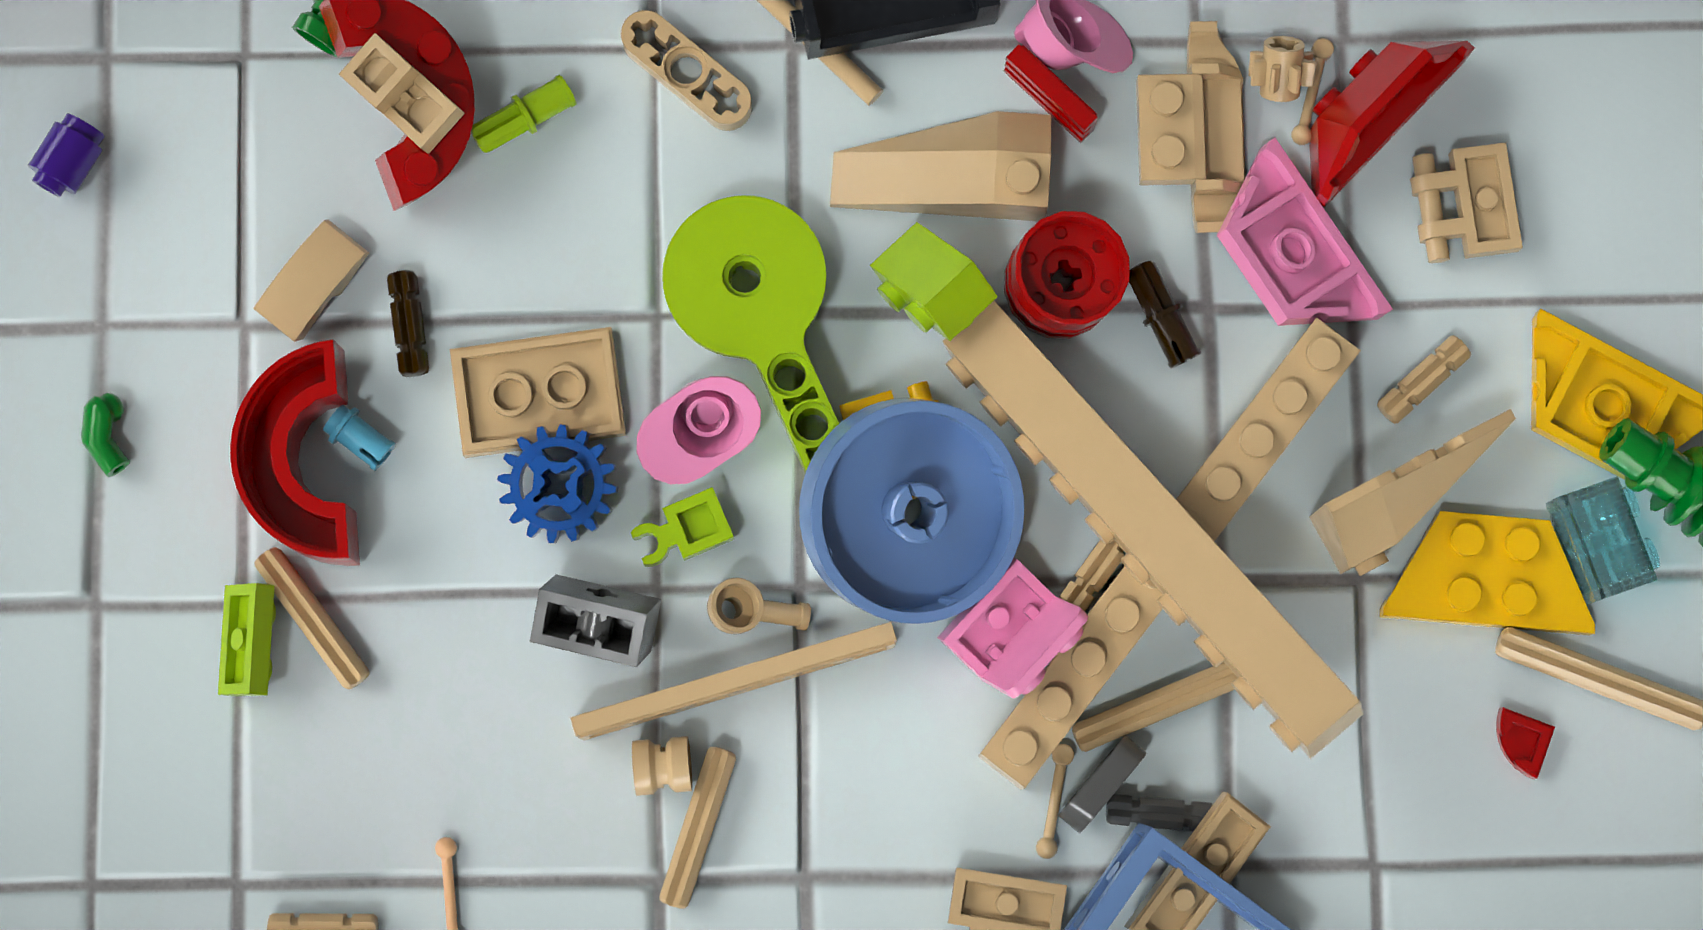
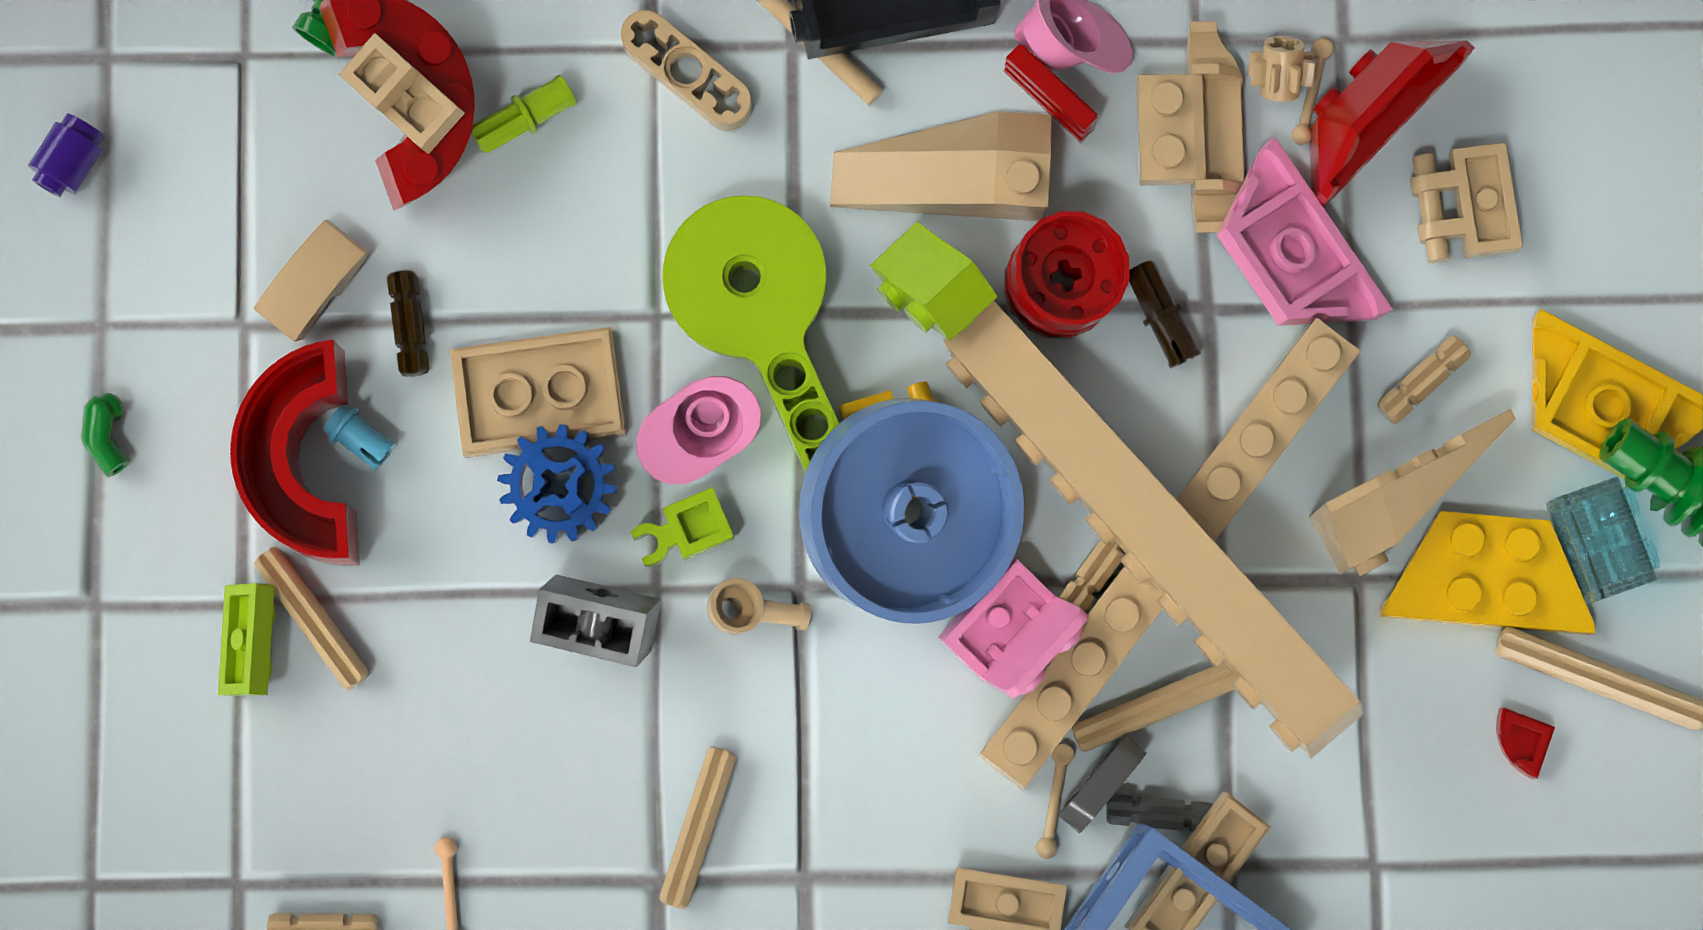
tan tile [570,622,897,740] -> none
tan wheel [632,736,693,796] -> none

